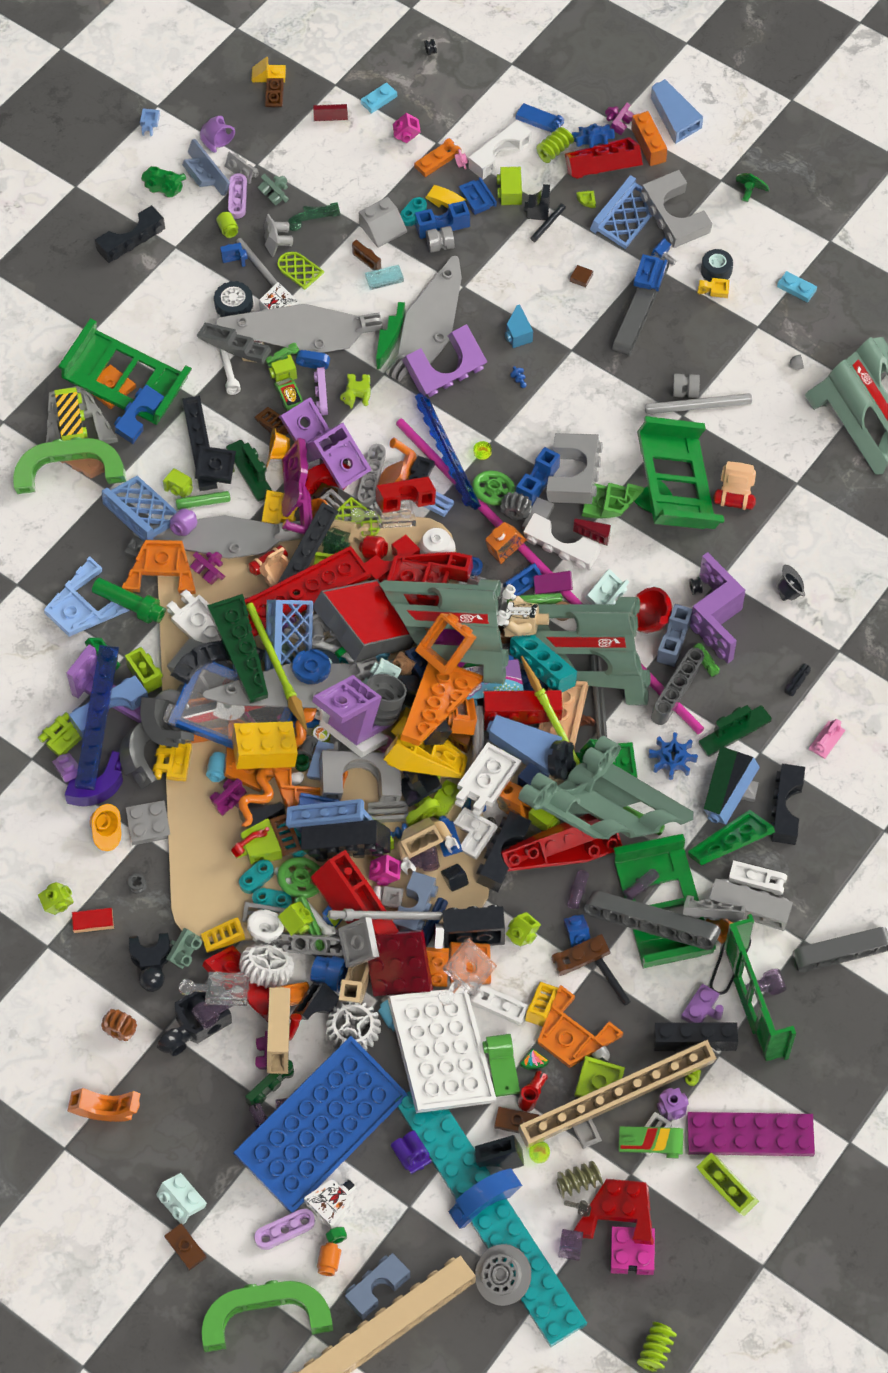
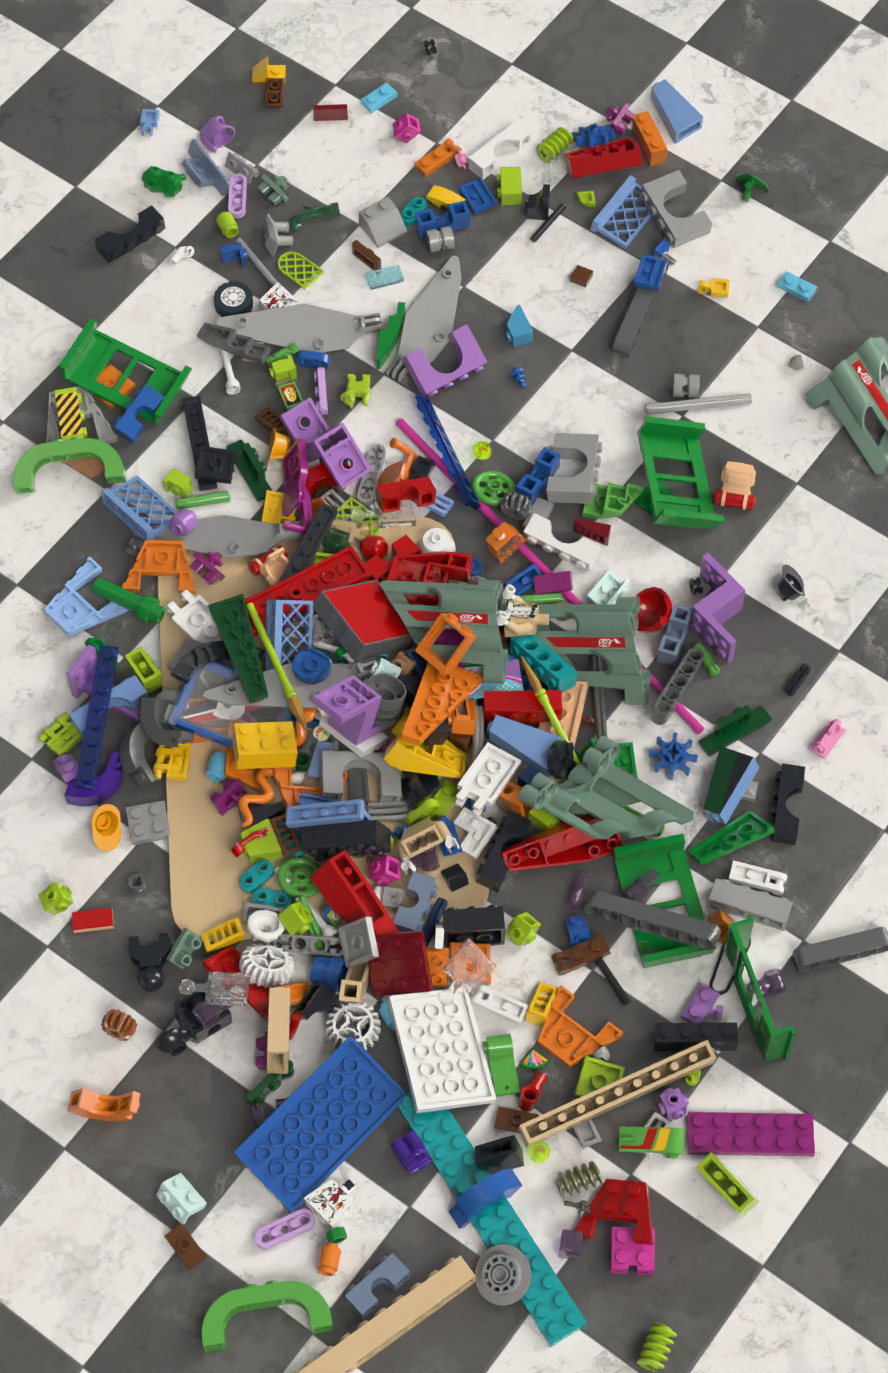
light grey bar [328,909,443,921] -> none
blue hinge [516,103,564,133] -> none
light grey wing [683,895,746,922] -> none
black wheel [701,249,733,282] -> none
none -> white arm [169,246,194,265]
none -> dark grey tile [347,768,370,805]

